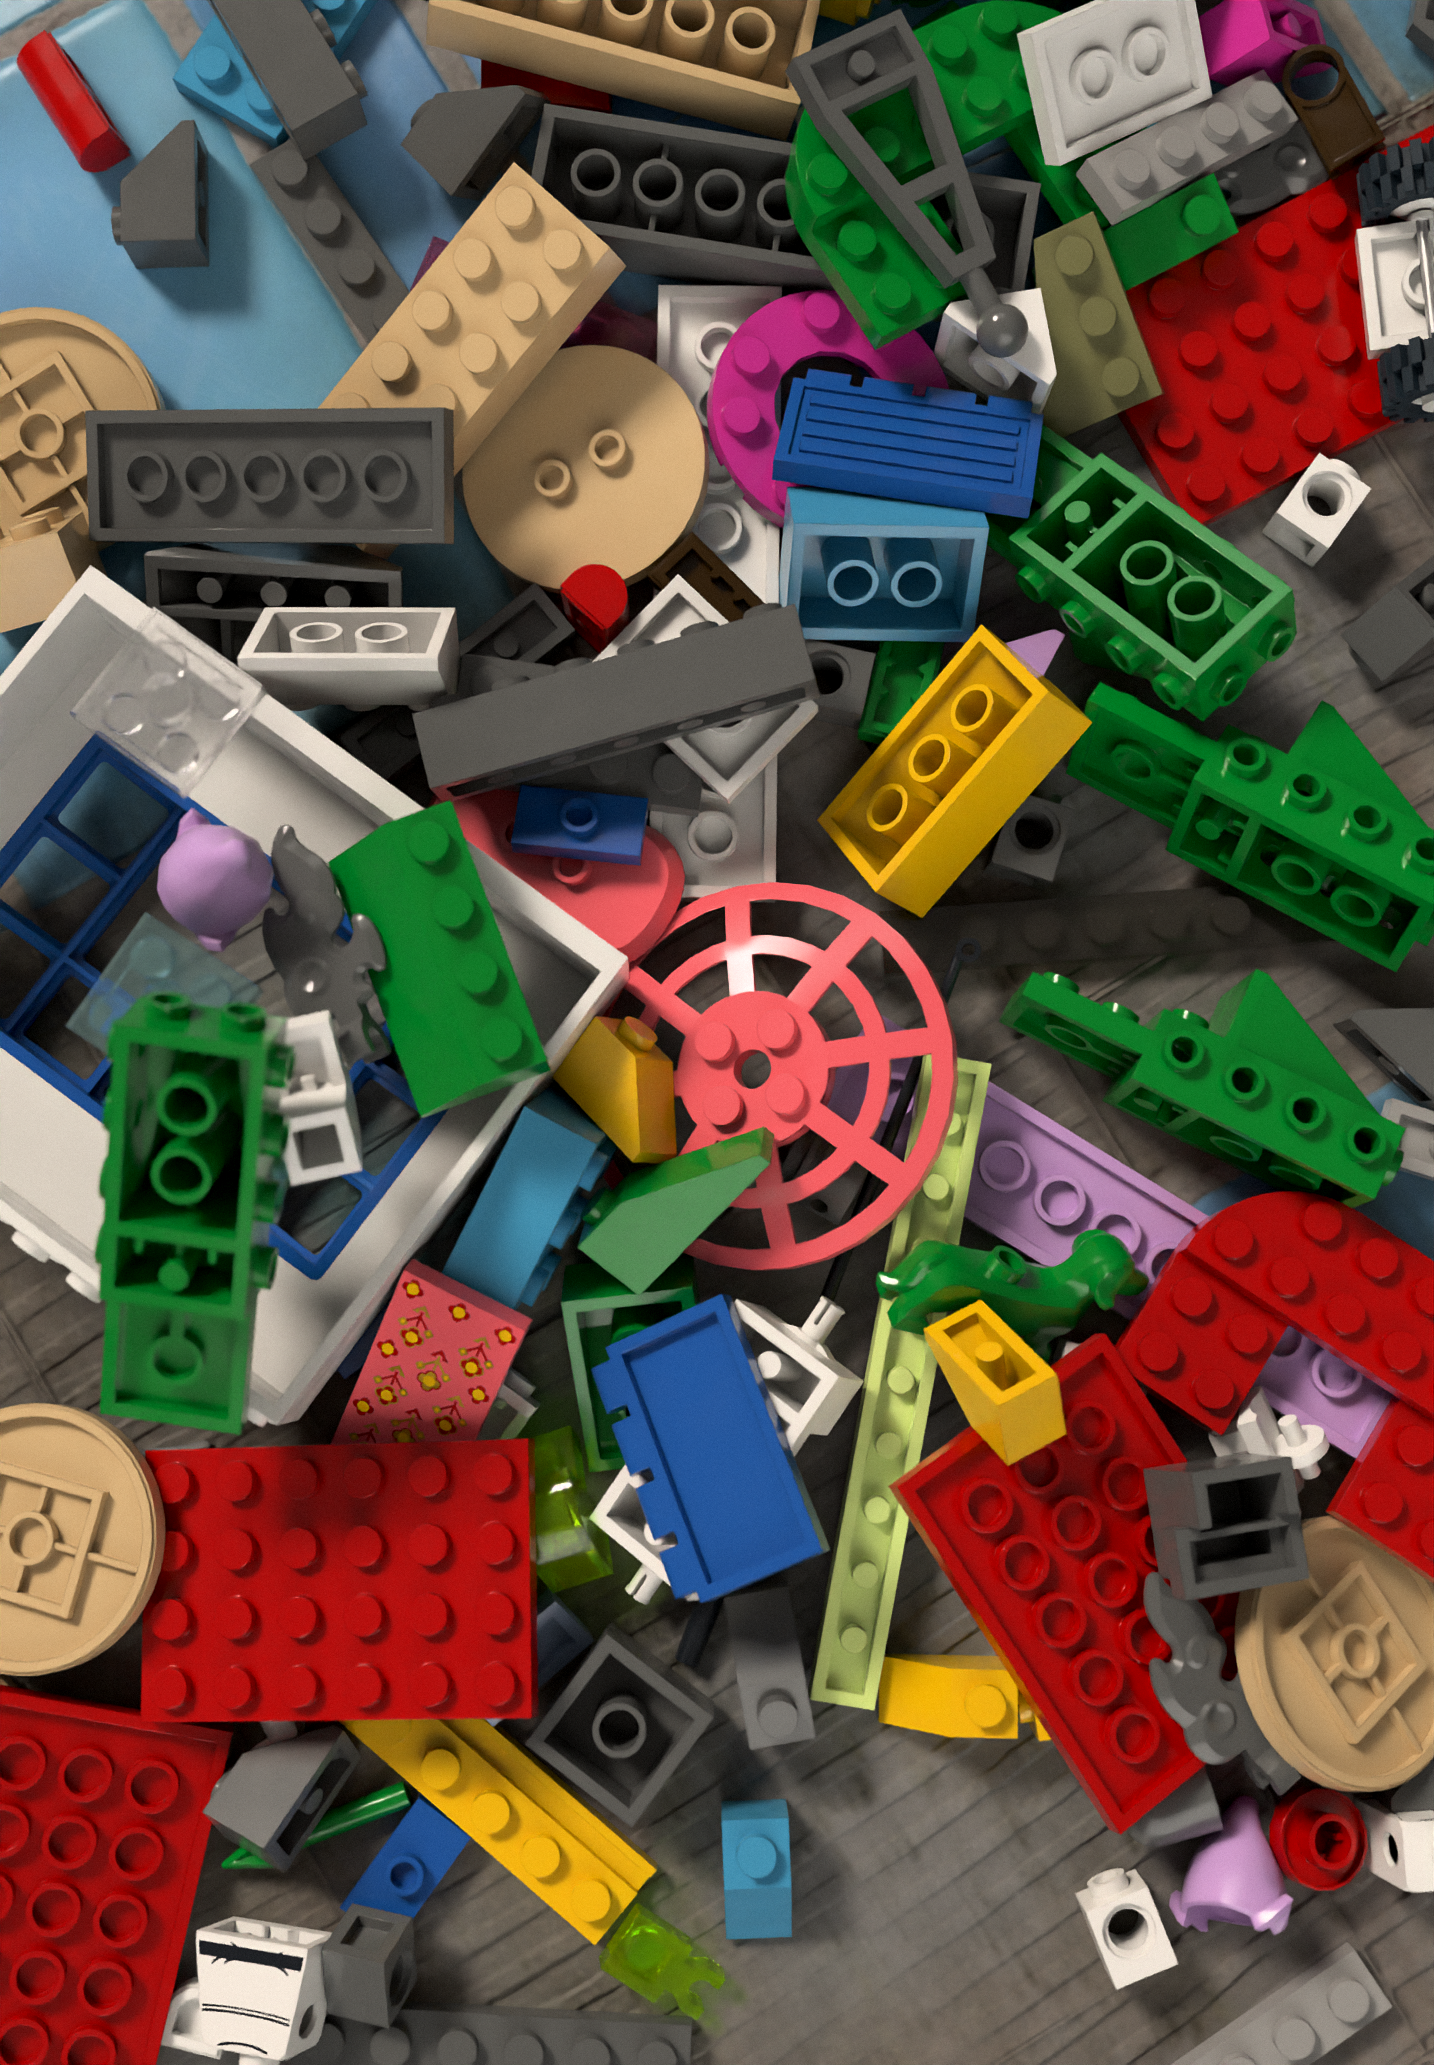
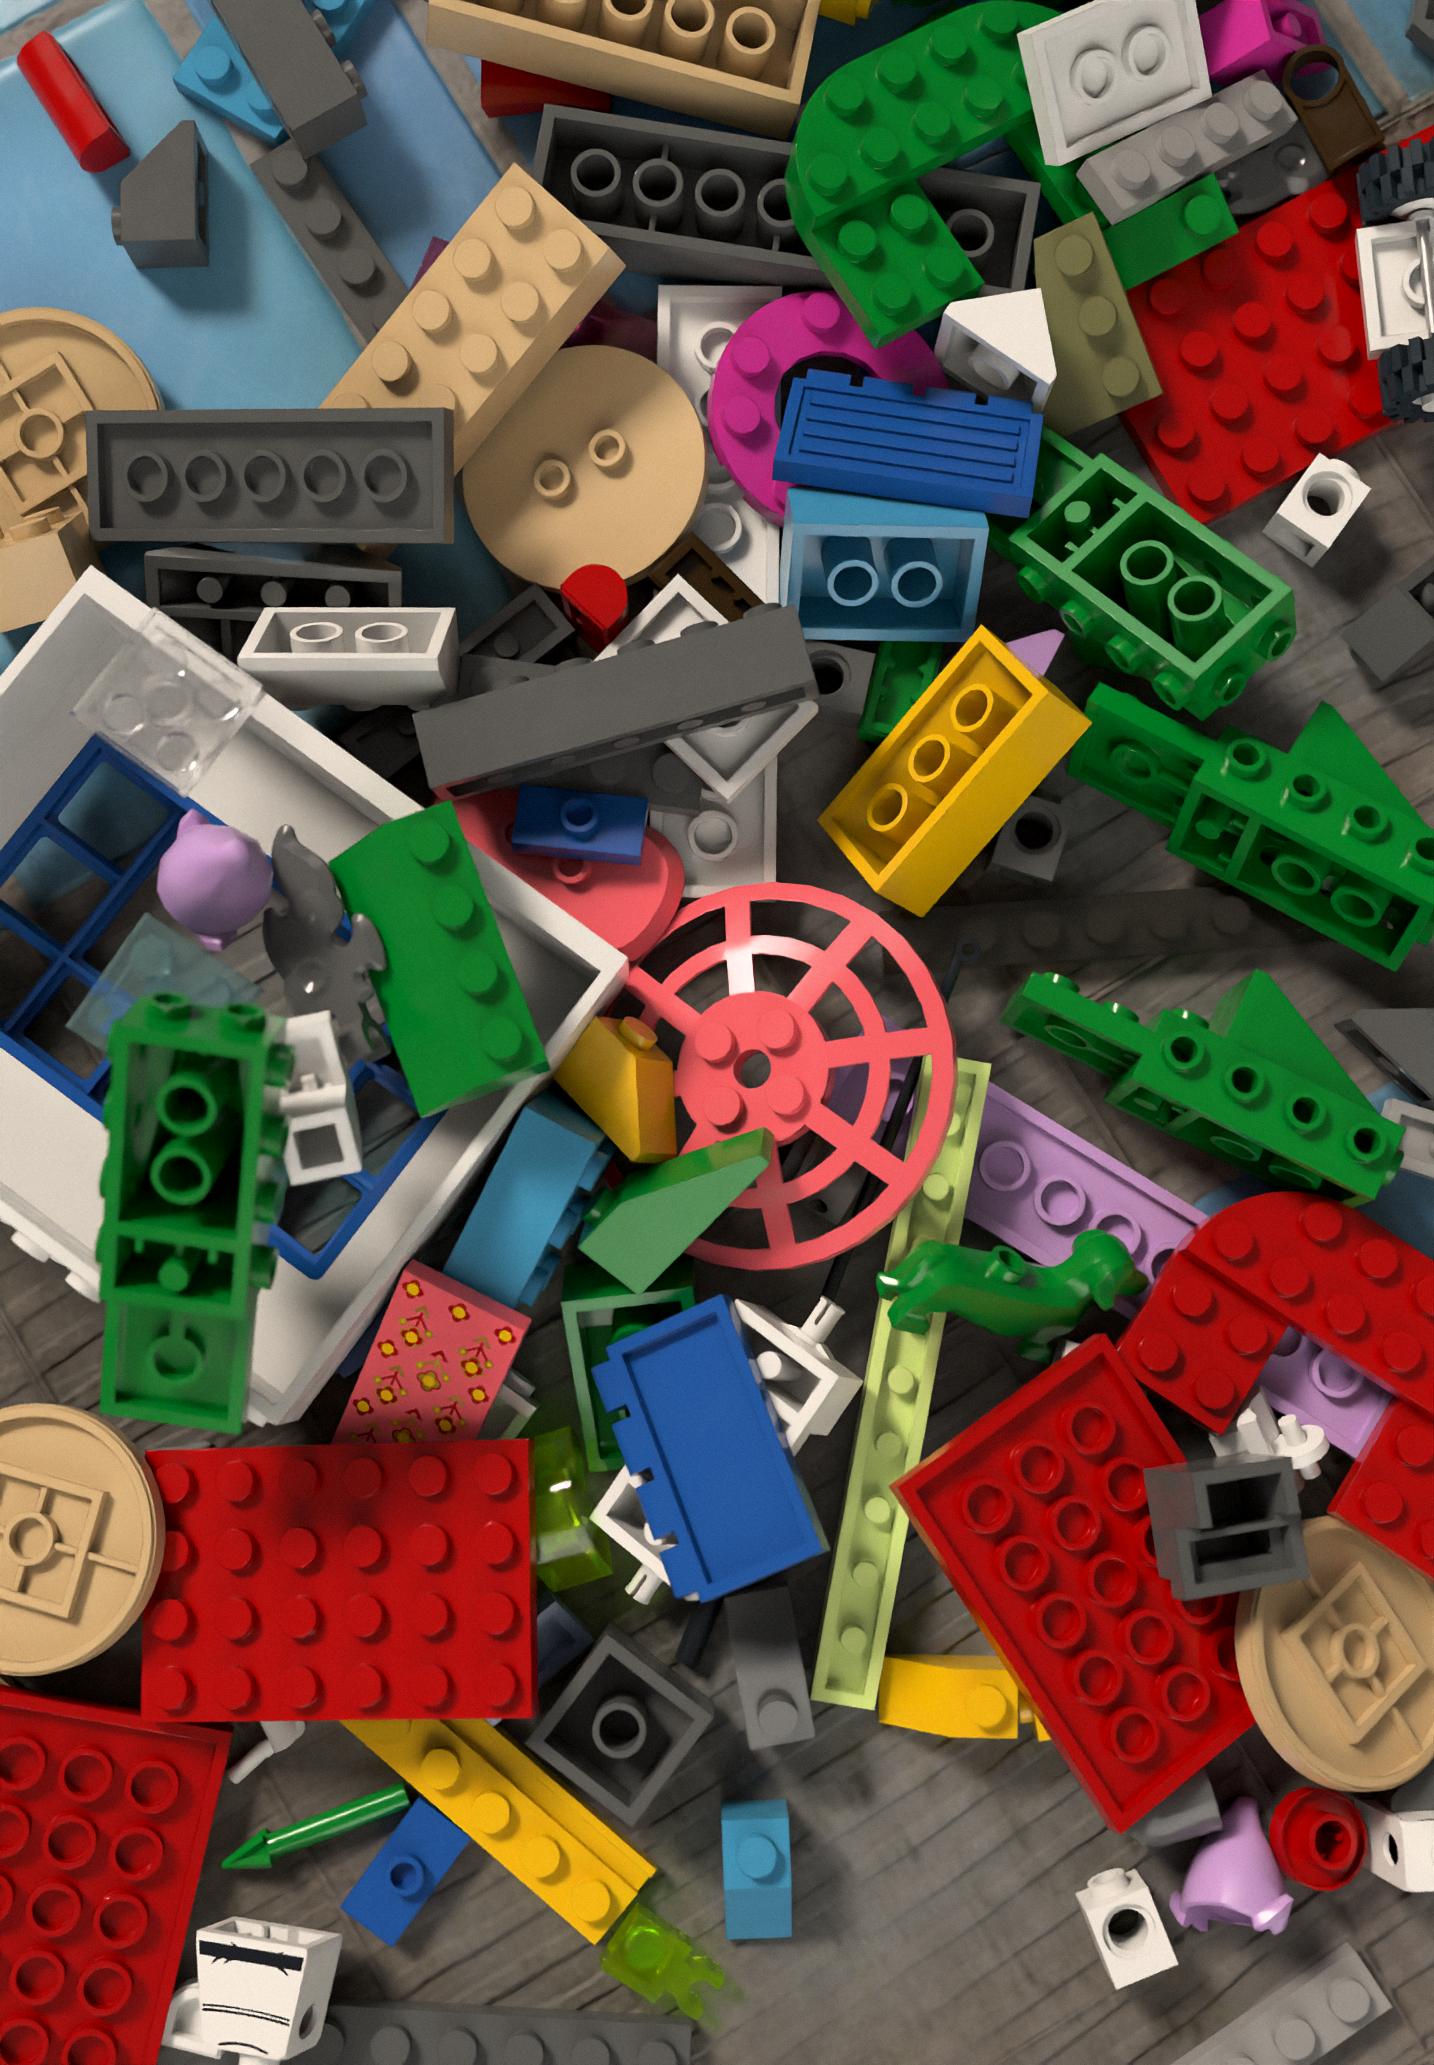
dark grey slope [202,1725,362,1873] -> none
dark grey brick [322,1903,417,2028] -> none
dark grey slope [400,85,551,201] -> none
dark grey plate [785,9,1029,358] -> none
yellow slope [924,1299,1066,1465] -> none
dark grey piece [1144,1572,1301,1795] -> none

